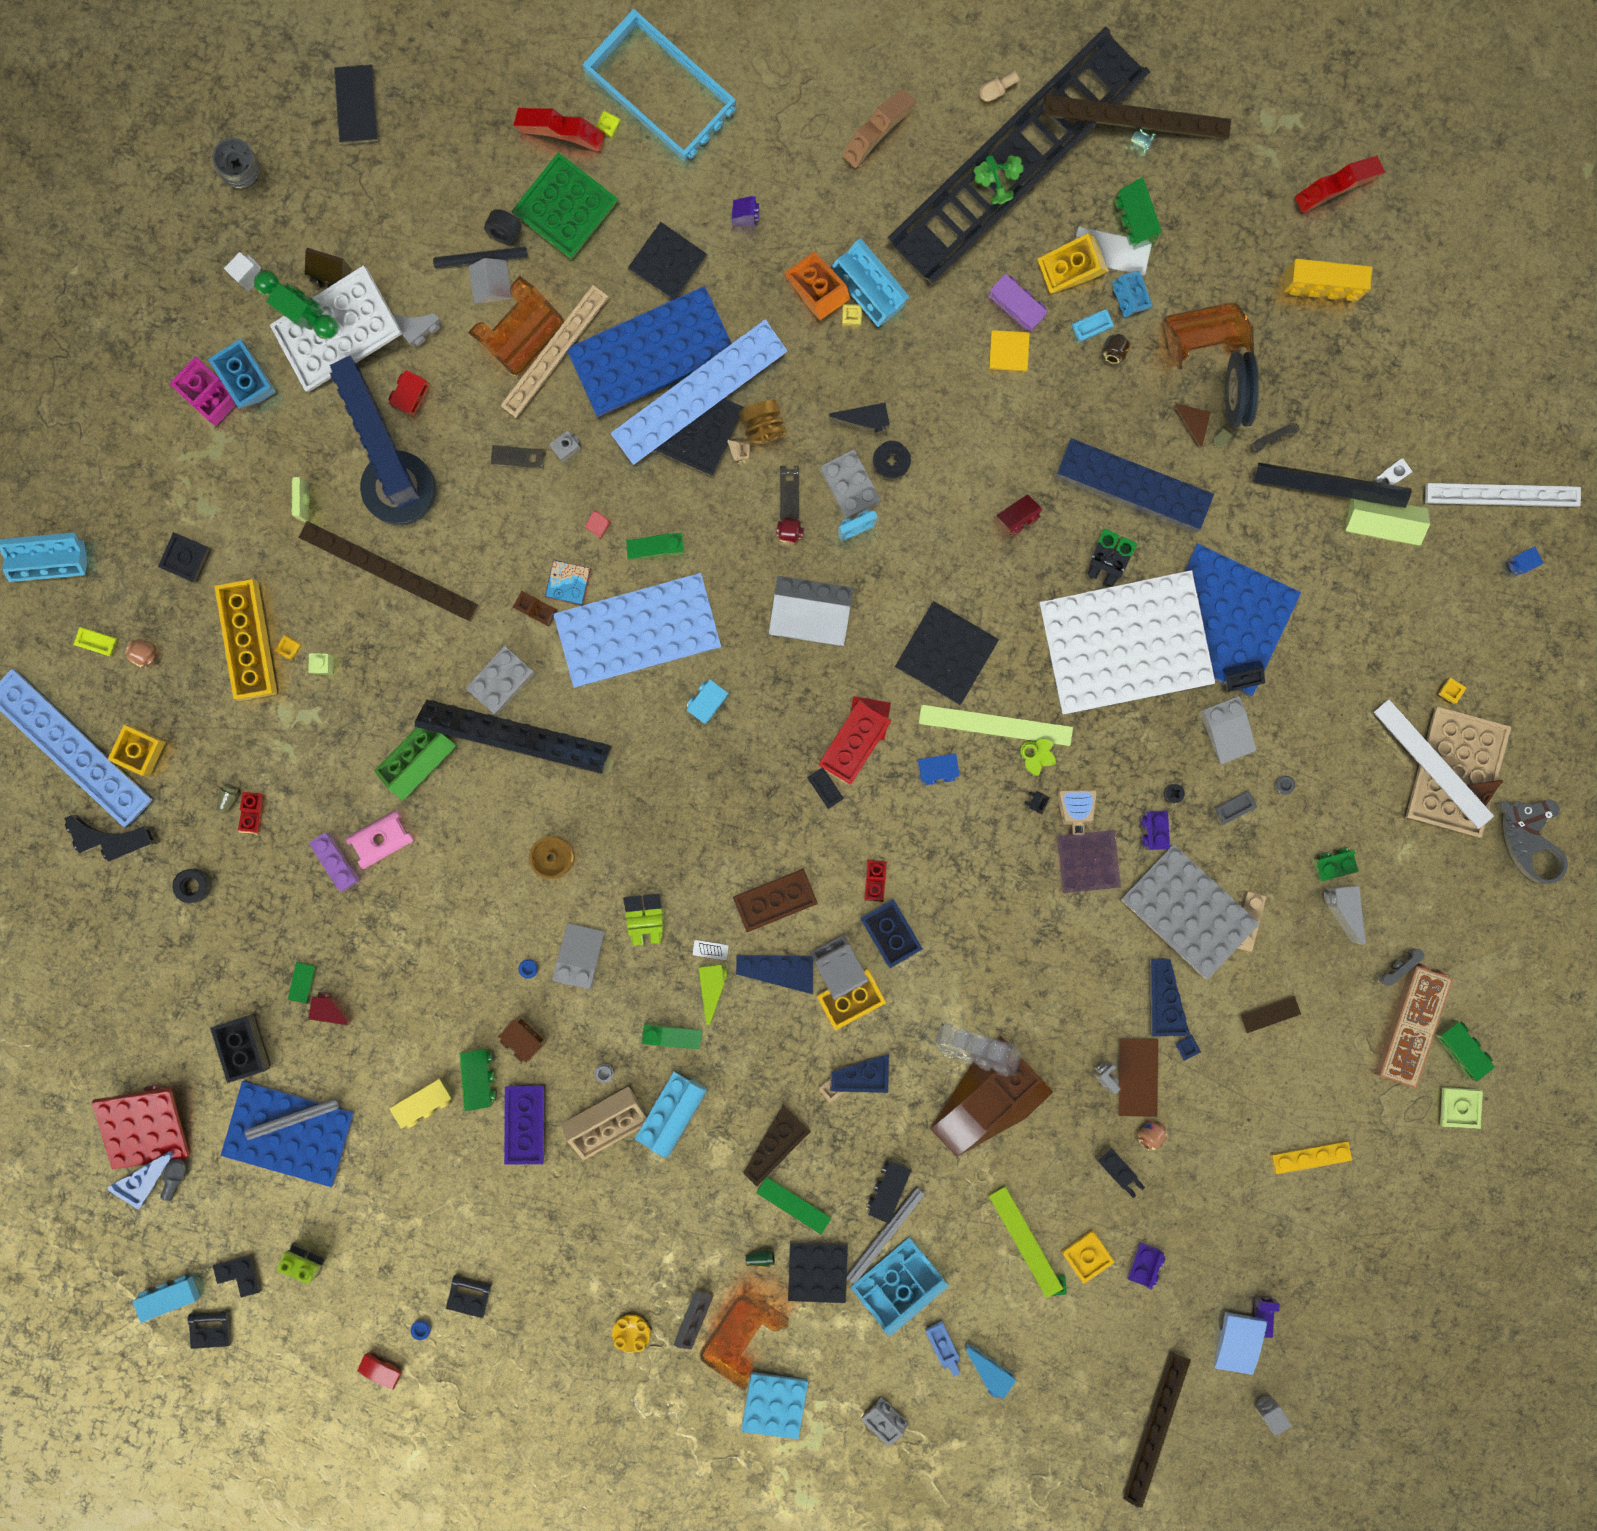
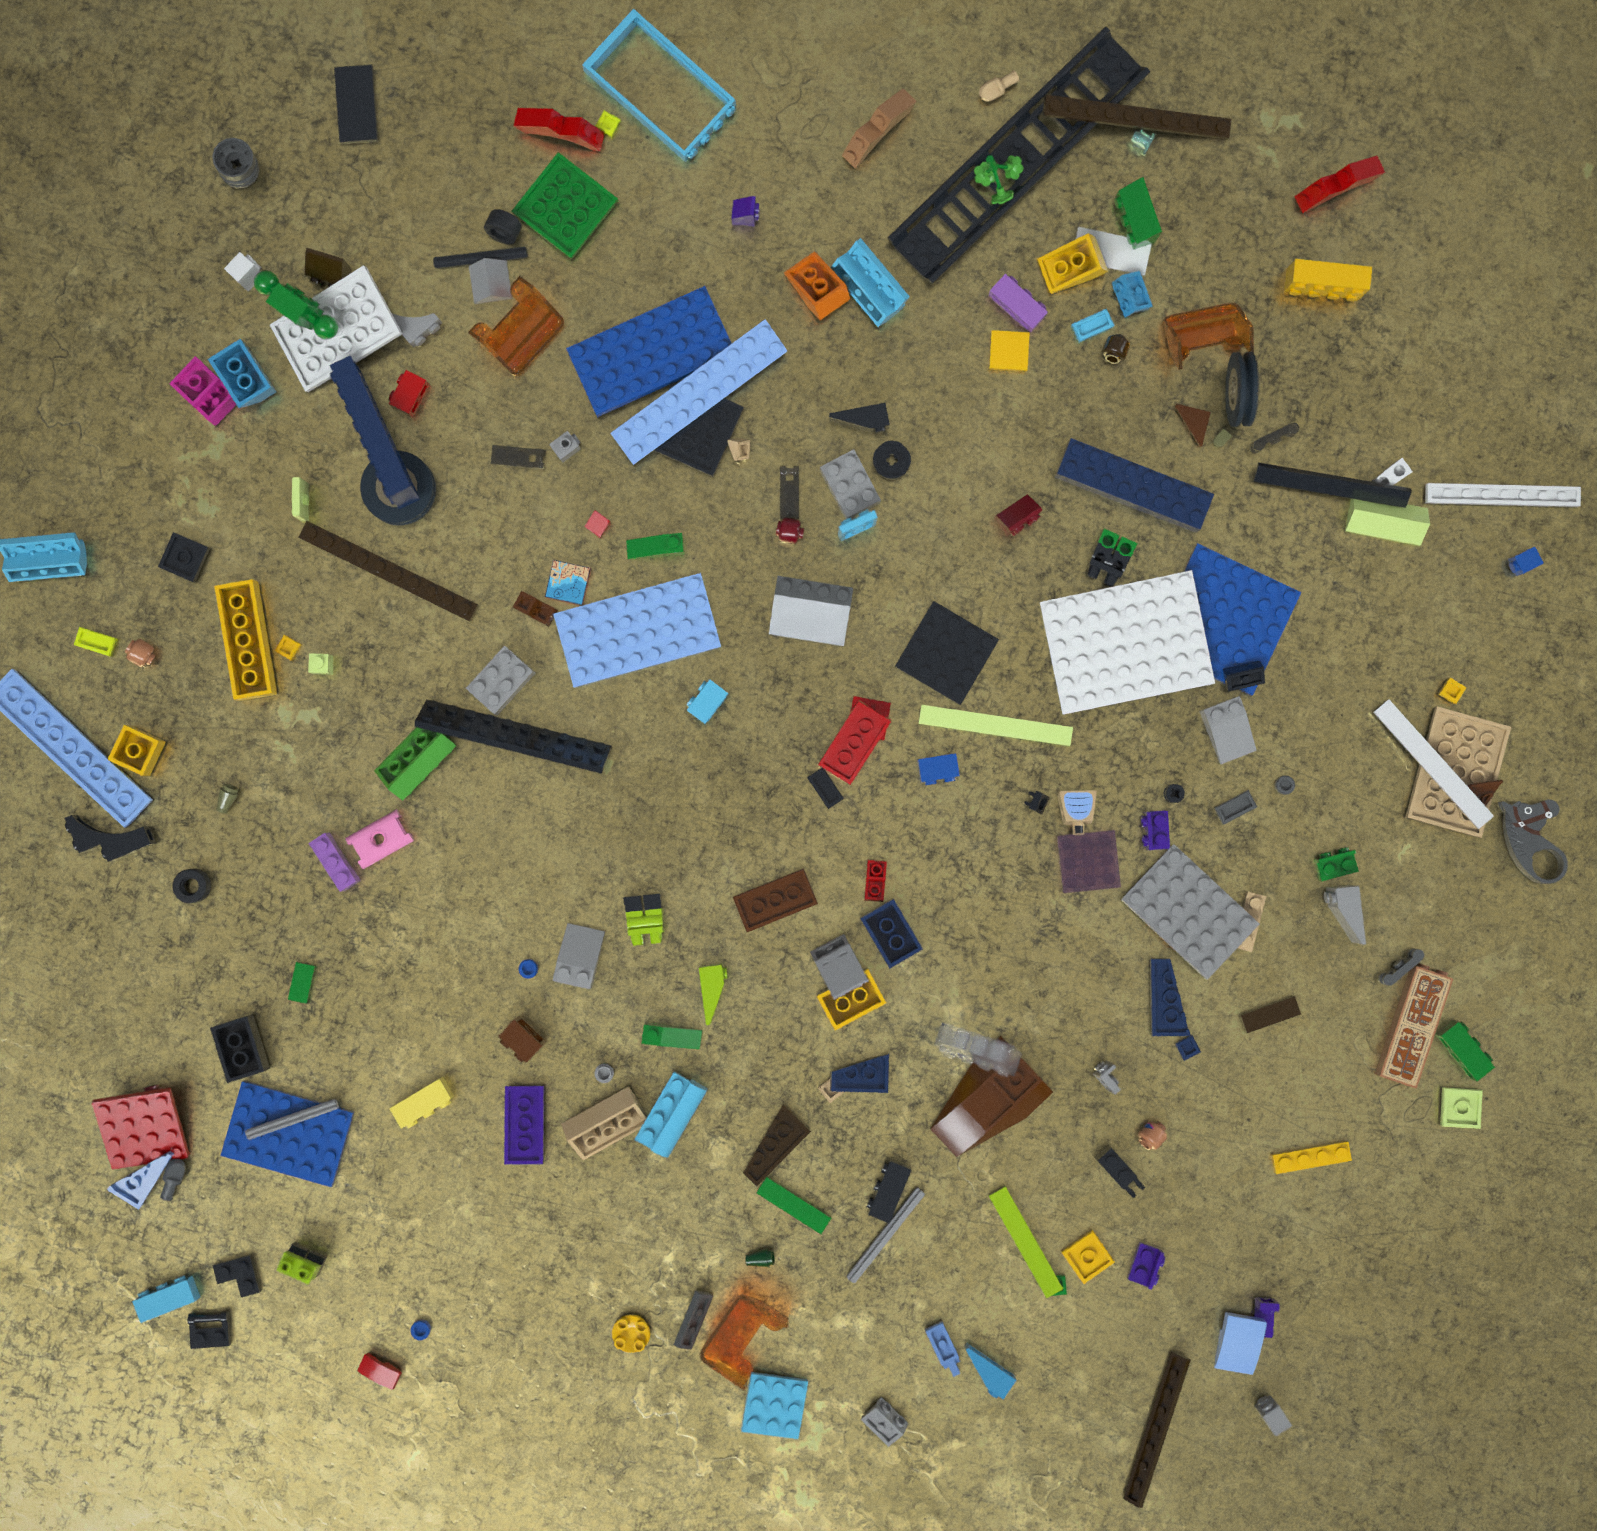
red slope [238,792,263,834] -> none
dark red slope [308,992,351,1025] -> none
black plate [446,1275,492,1318] -> none
green slope [460,1047,496,1112] -> none
tan plate [500,285,609,419] -> none
pearl gold wheel [529,836,574,879] -> none
black plate [628,221,708,300] -> none
white sticker [693,940,729,960] -> none
dark blue wing [736,955,813,994] -> none
pearl gold wheel [739,399,787,445] -> none
black plate [788,1241,848,1303] -> none
light yellow tile [842,304,862,325] -> none
medium azure piece [851,1237,949,1336] -> none
lime plate [1020,738,1056,776] -> none
reddish brown tile [1118,1038,1158,1117] -> none

